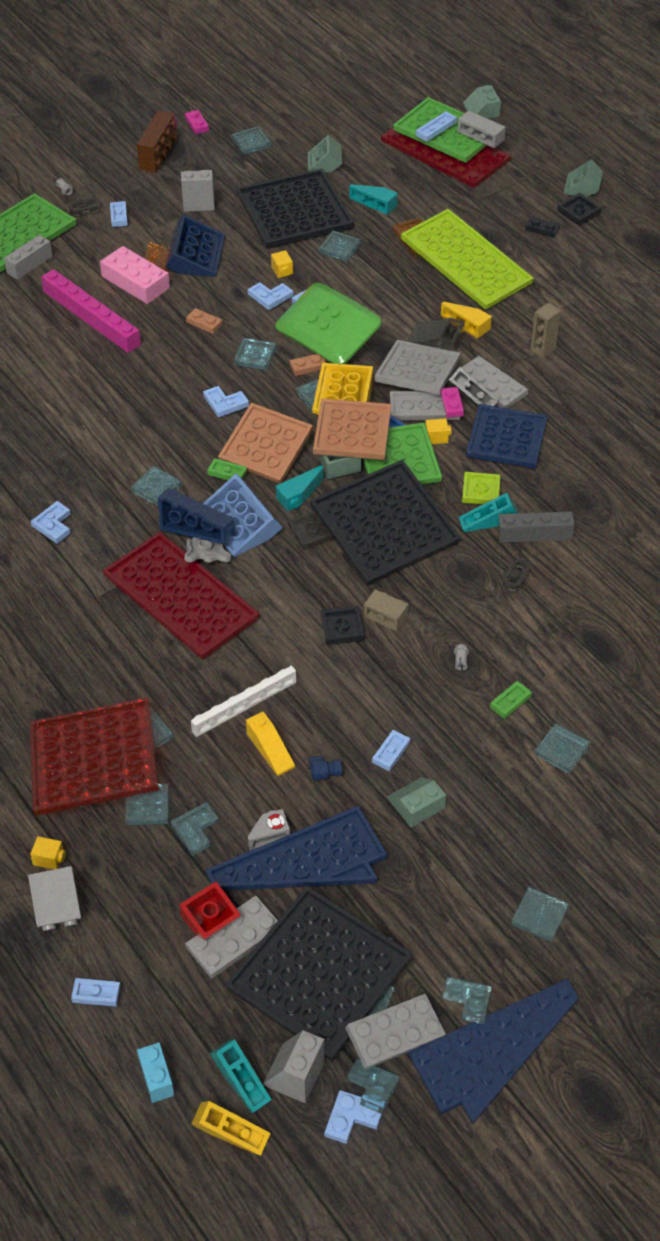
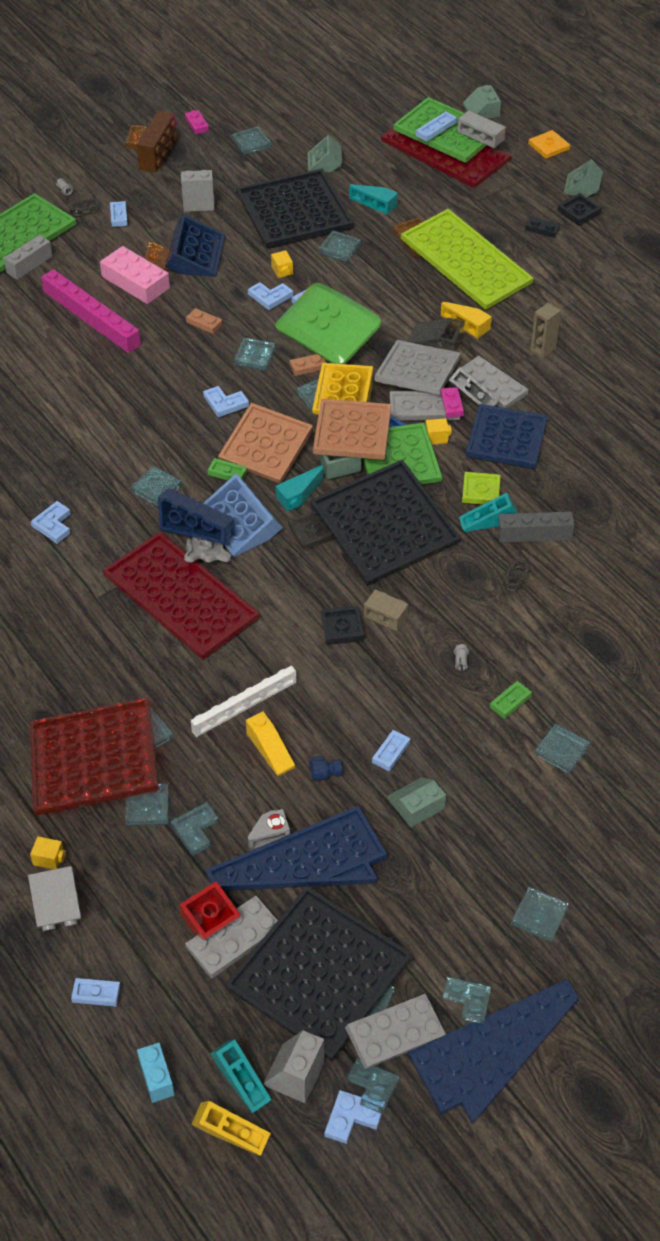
none -> clear orange plate [125,125,146,149]
none -> light orange plate [528,130,570,159]

